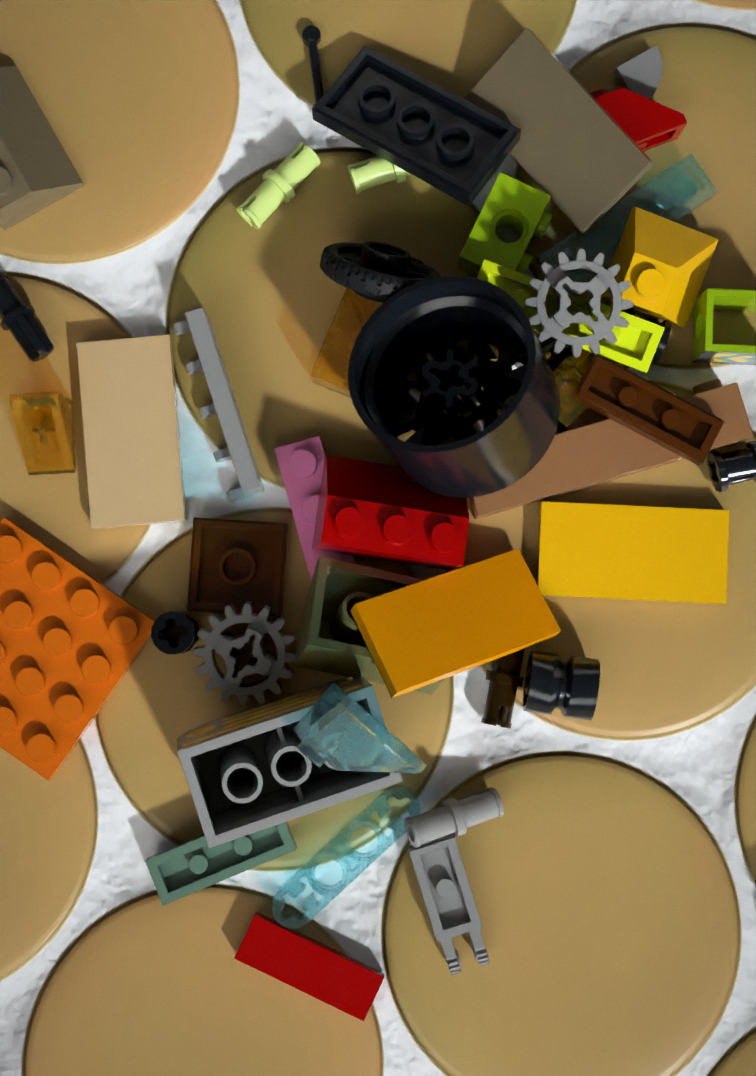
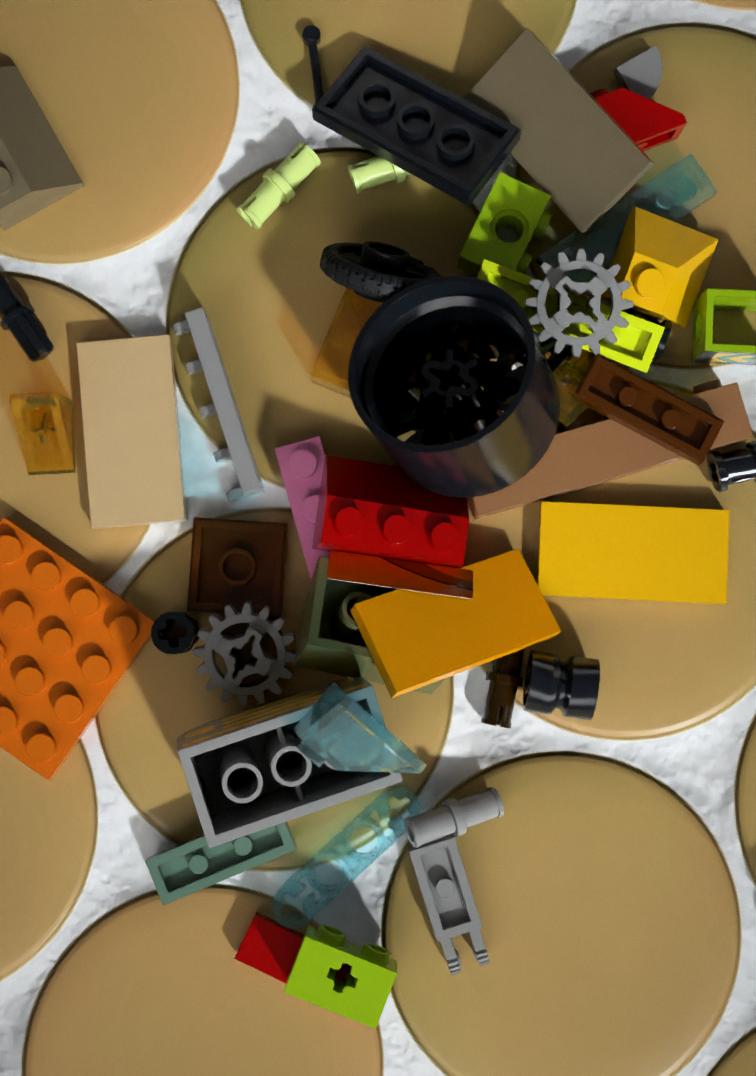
none -> lime brick [284,924,397,1029]
none -> orange sticker [327,551,473,599]

